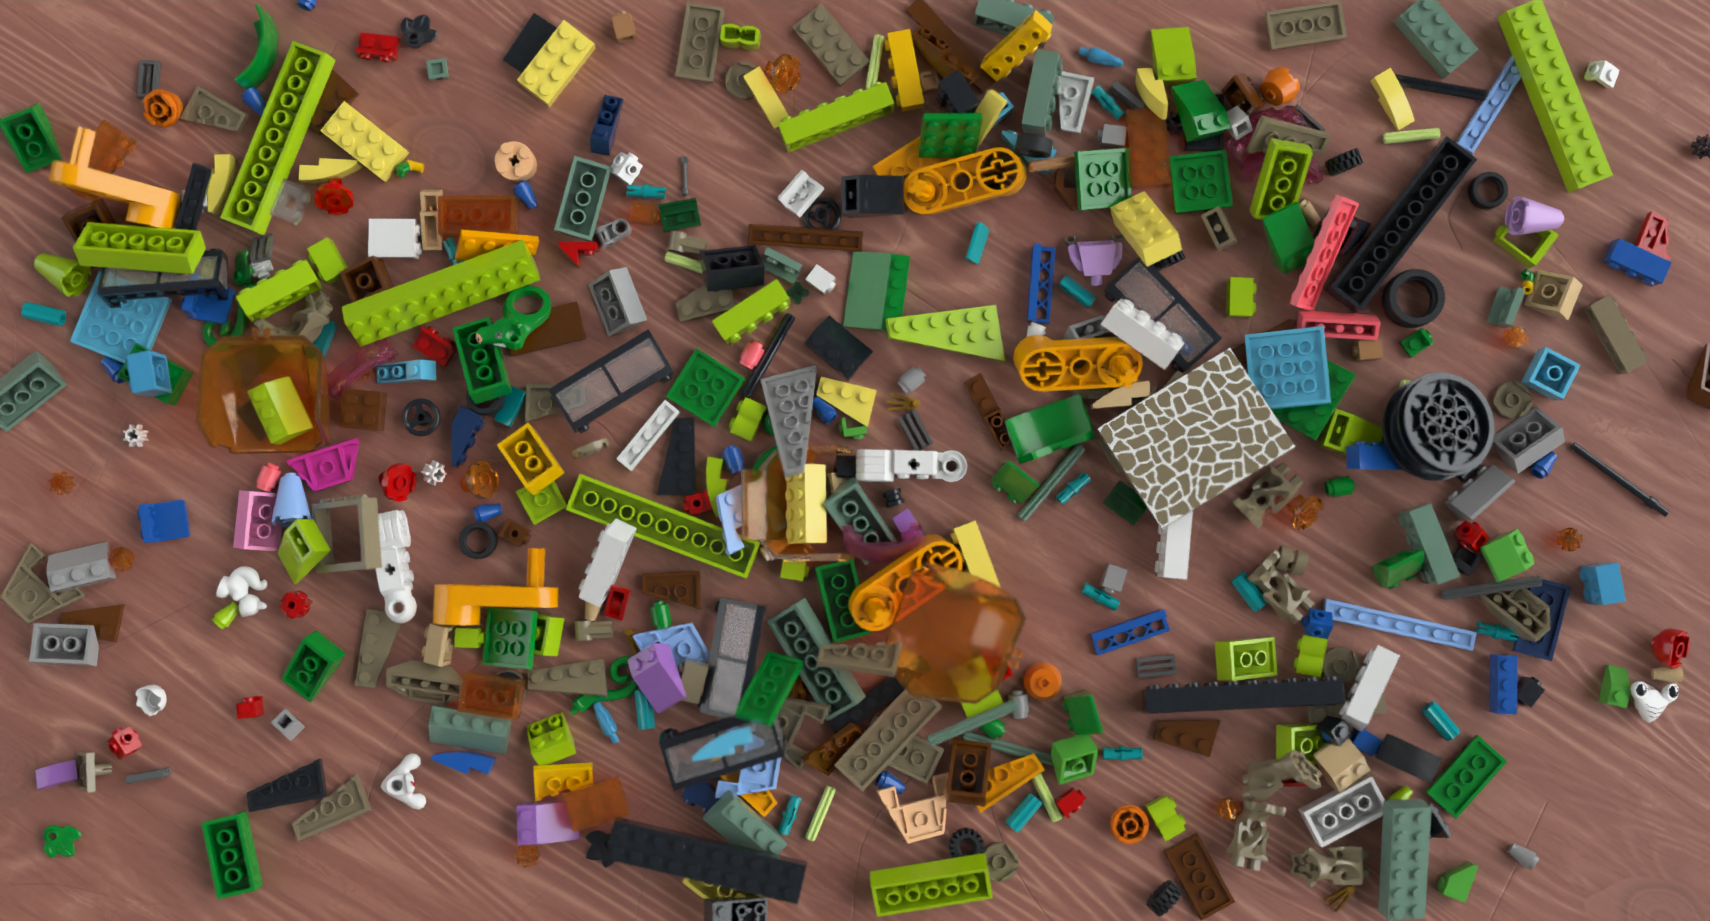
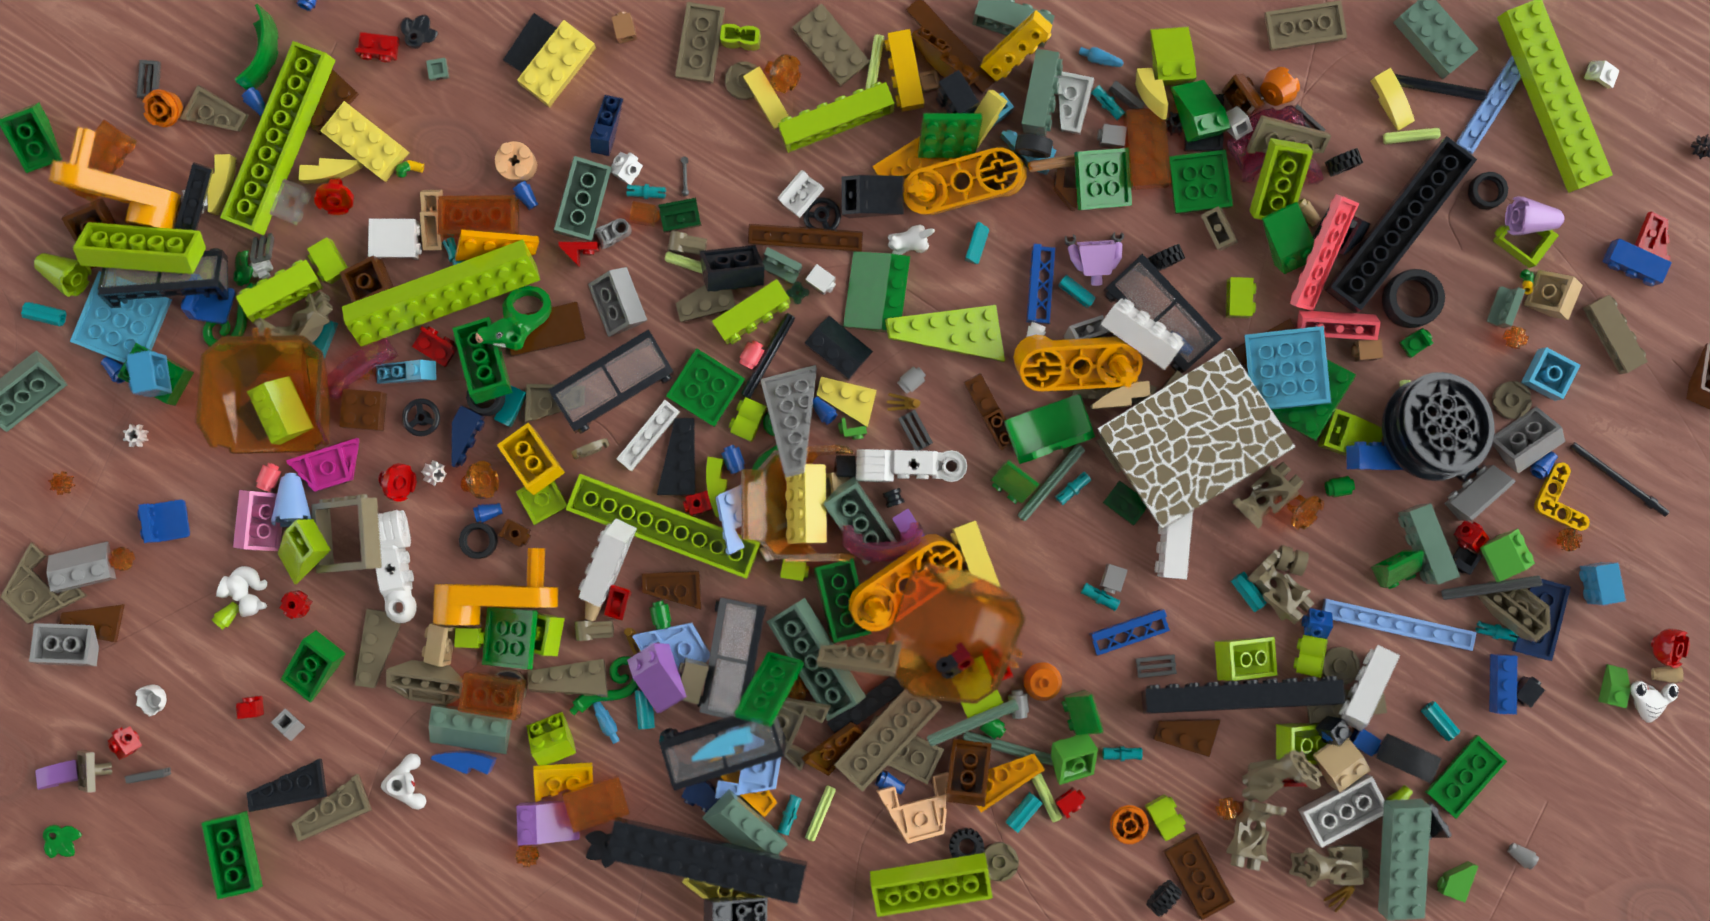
light yellow brick [1110,191,1182,266] -> none
none -> white animal [888,225,935,255]
none -> leg [936,641,976,679]
none -> yellow beam [1534,462,1590,531]

